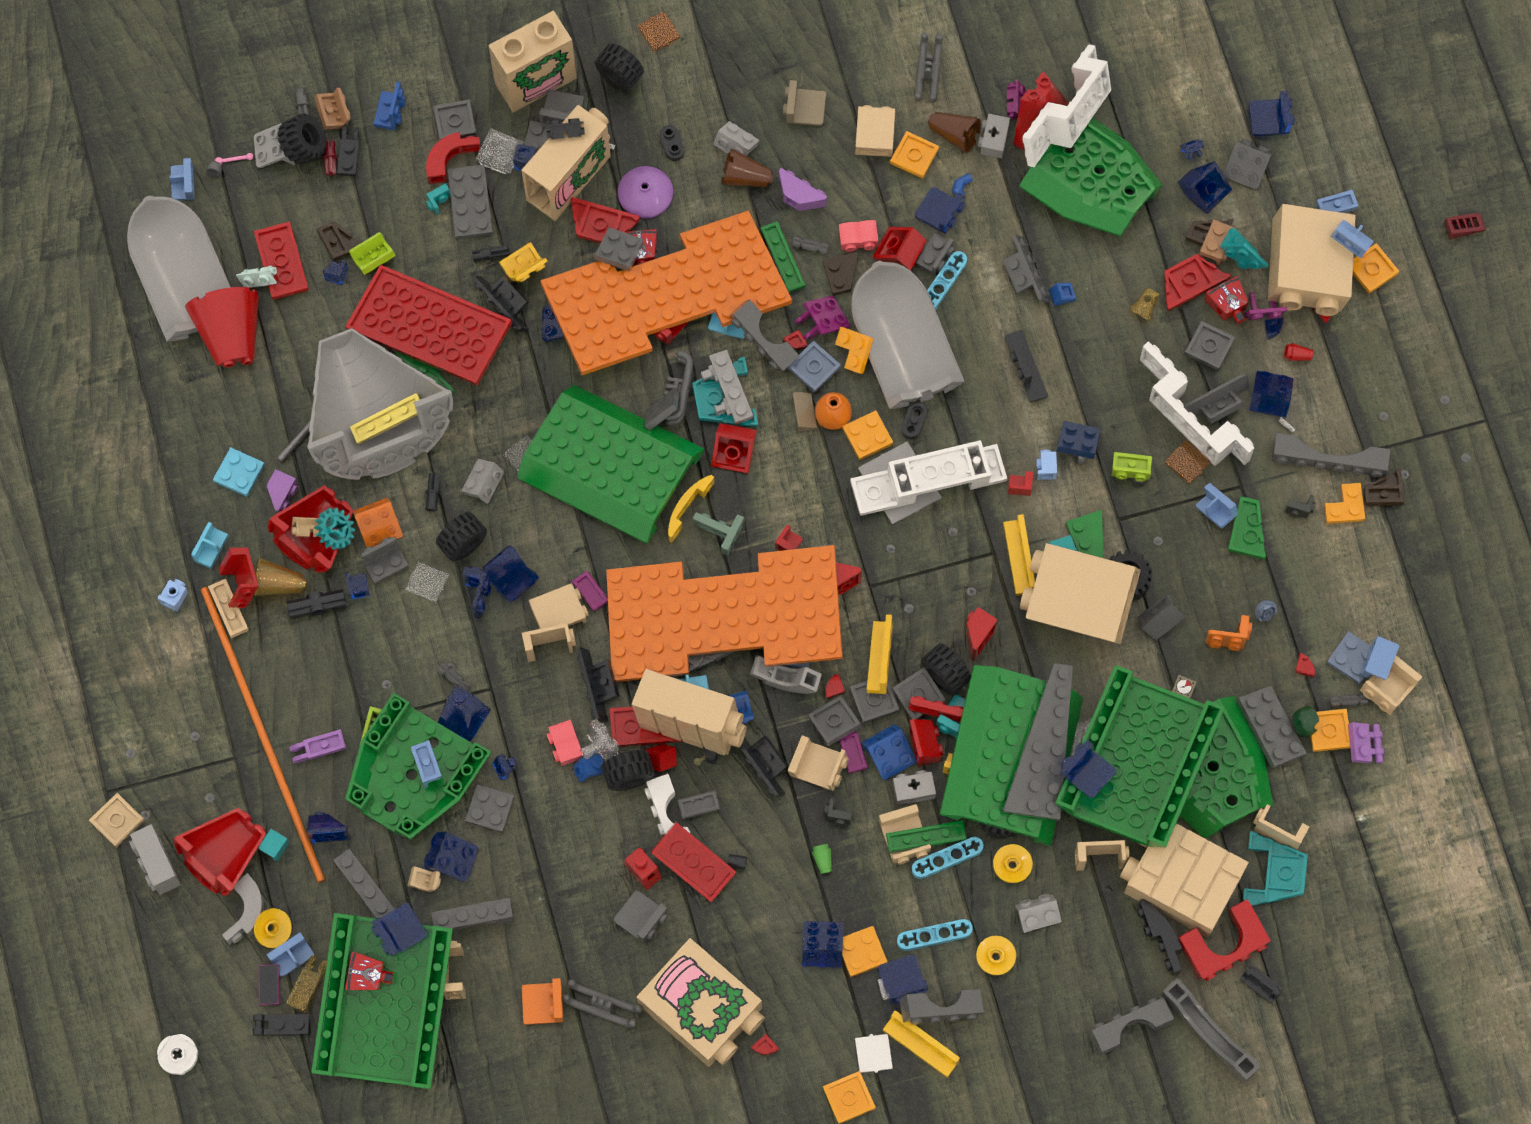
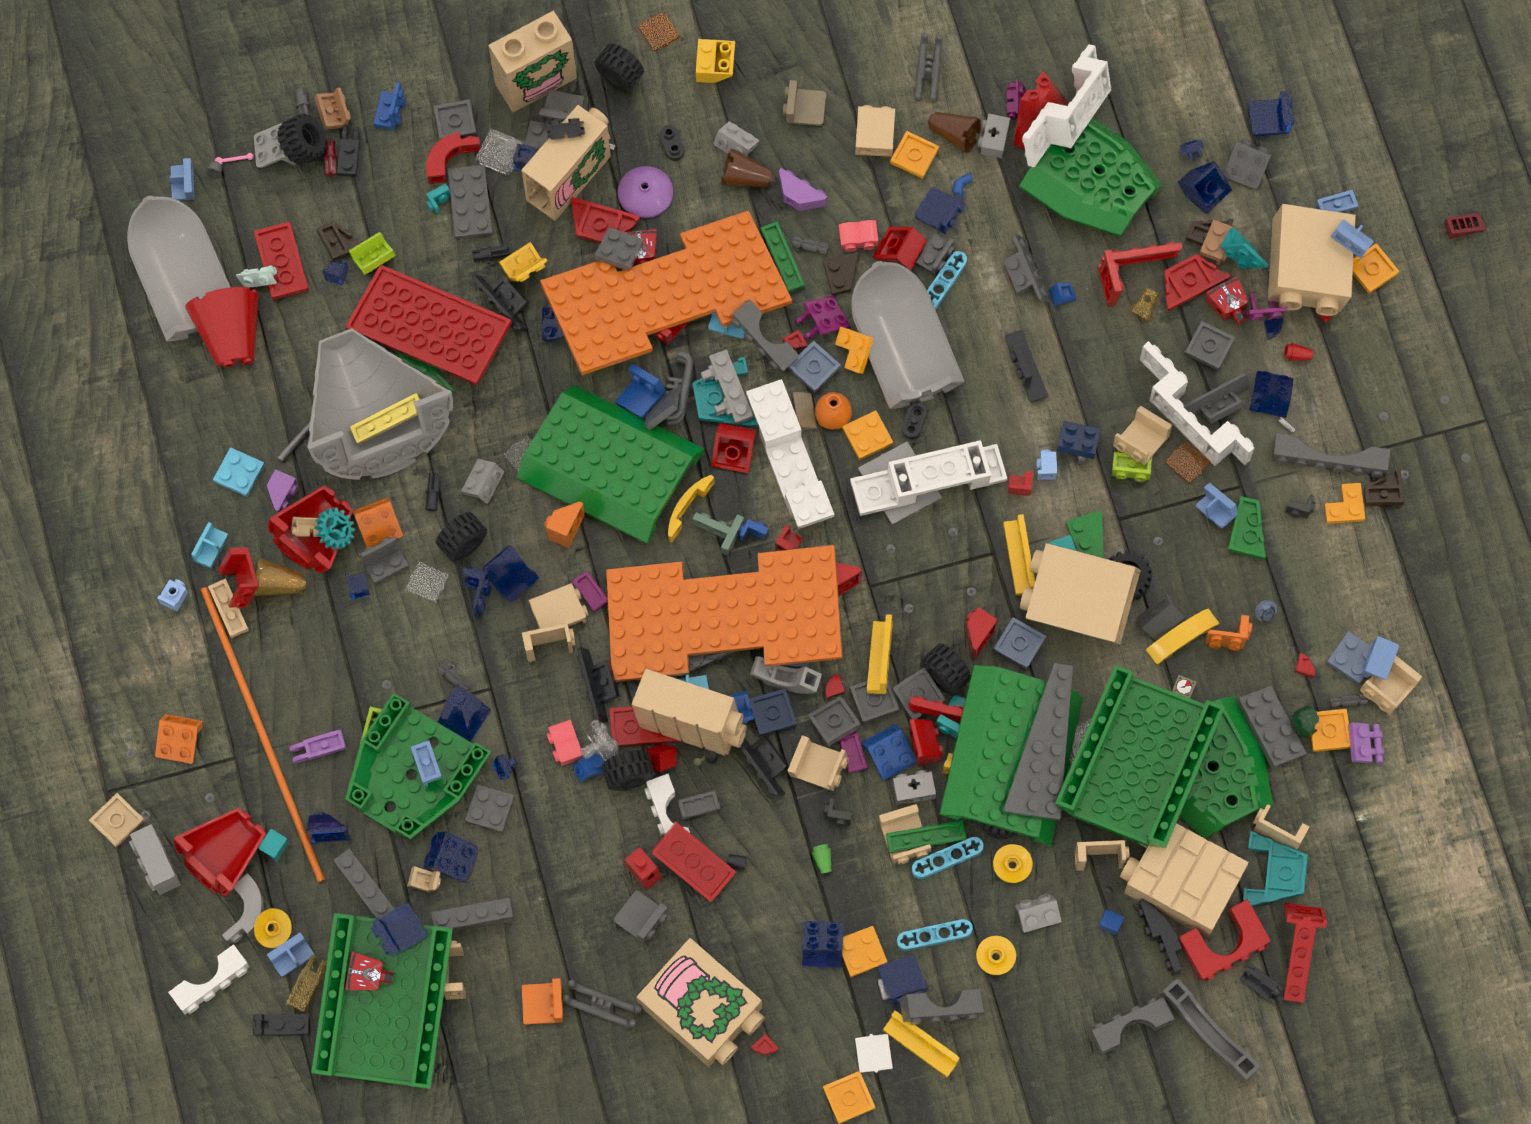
white plate [157,1034,198,1075] -> none
black tile [259,964,280,1006] -> none
black piece [286,589,347,618] -> none
clear blue bracket [1061,739,1116,799] -> none
none -> orange bracket [155,714,203,764]
none -> white arch [168,944,250,1014]
none -> orange slope [545,502,585,548]
none -> blue bracket [616,364,667,419]
none -> yellow slope [696,39,735,83]
none -> blue bracket [738,519,769,542]
none -> white bracket [746,379,834,529]
none -> dark blue plate [749,688,797,737]
none -> sand blue plate [993,617,1046,670]
none -> red bracket [1097,242,1182,307]
none -> blue slope [1099,909,1124,935]
none -> tan panel [1113,406,1172,465]
none -> yellow slope [1145,609,1220,666]
none -> red bracket [1283,902,1327,1003]

